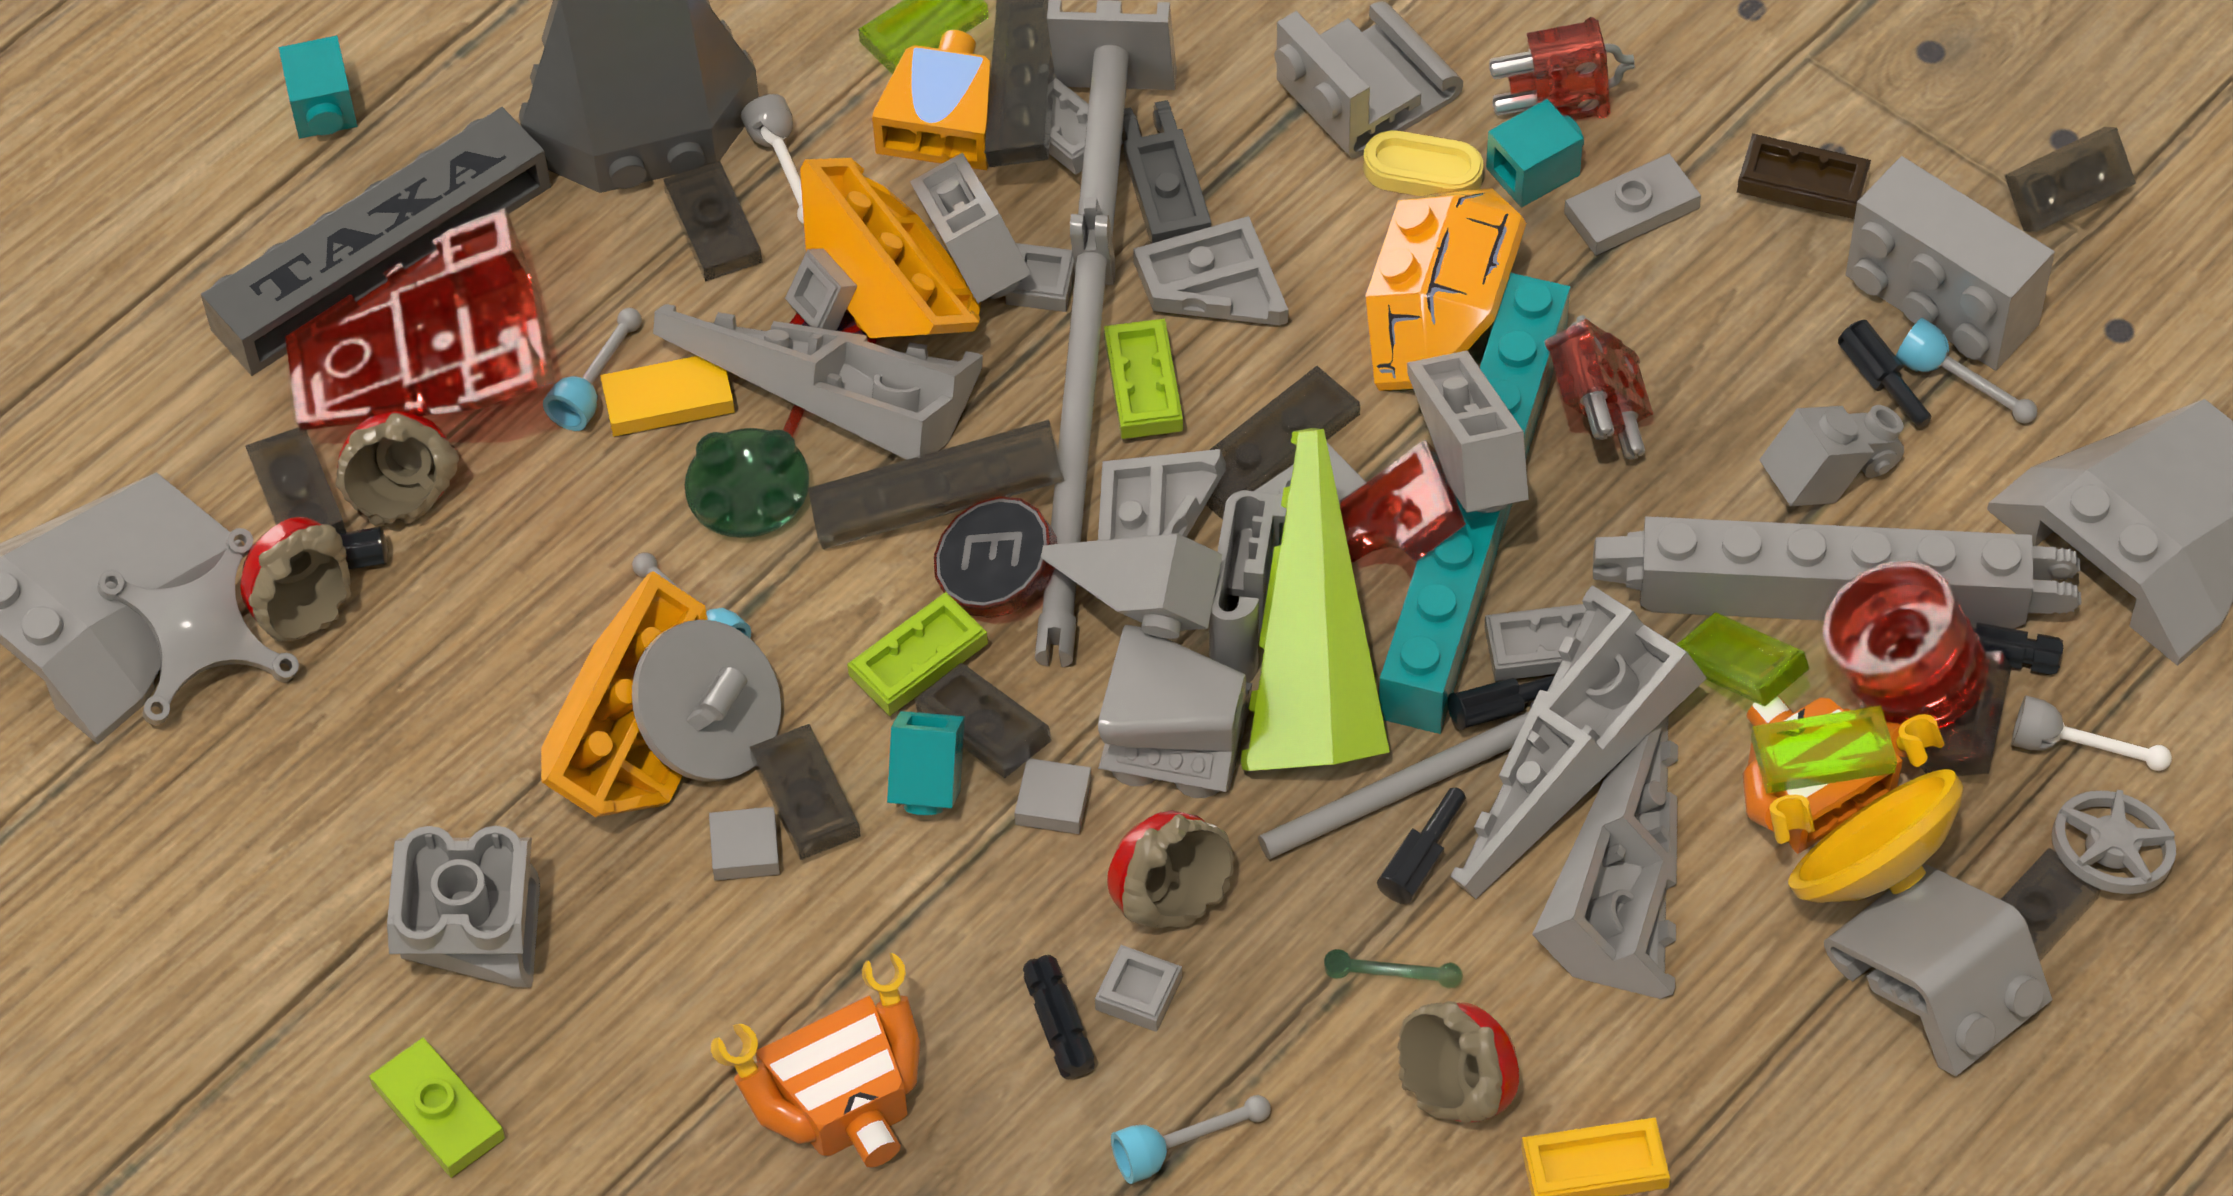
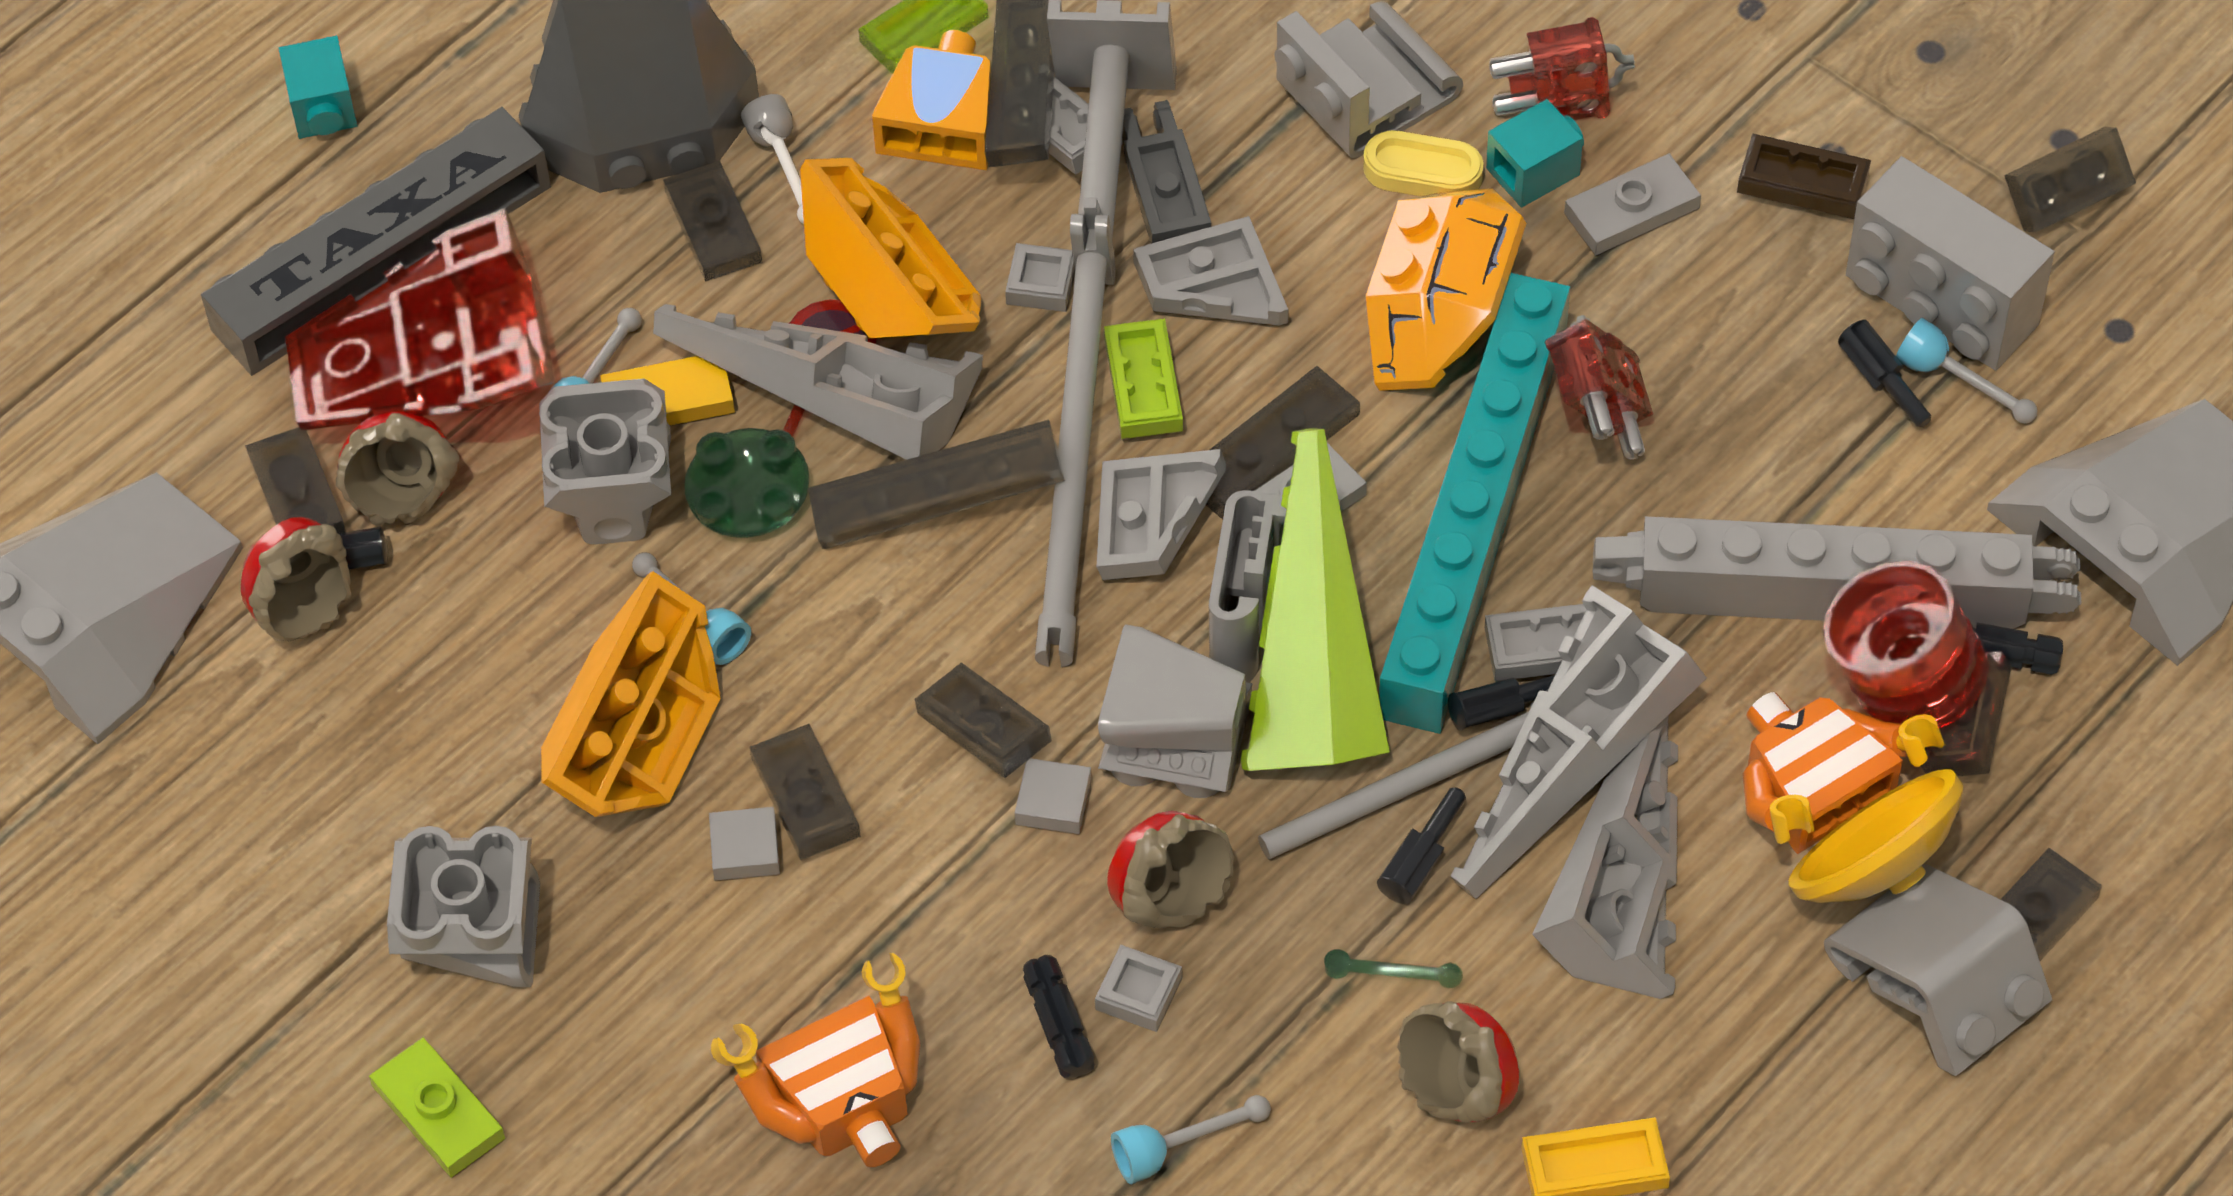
light grey piece [97,528,299,725] -> none
light grey shield [632,620,781,781] -> none
light grey tile [785,249,857,331] -> none
lime plate [847,592,988,716] -> none
teal brick [887,711,965,815] -> none
light grey slope [910,152,1032,303] -> none
black tile [934,496,1057,619] -> none
light grey slope [1041,533,1223,639] -> none
clear red tile [1340,440,1466,563] -> none
light grey slope [1407,351,1529,513] -> none
clear neon green tile [1676,612,1810,707] -> none
clear neon green tile [1751,706,1897,794] -> none
light grey brick [1759,405,1904,506] -> none
hinge [2011,695,2172,771] -> none
light grey wheel [2052,789,2176,894] -> none
none -> light grey piece [539,378,671,544]

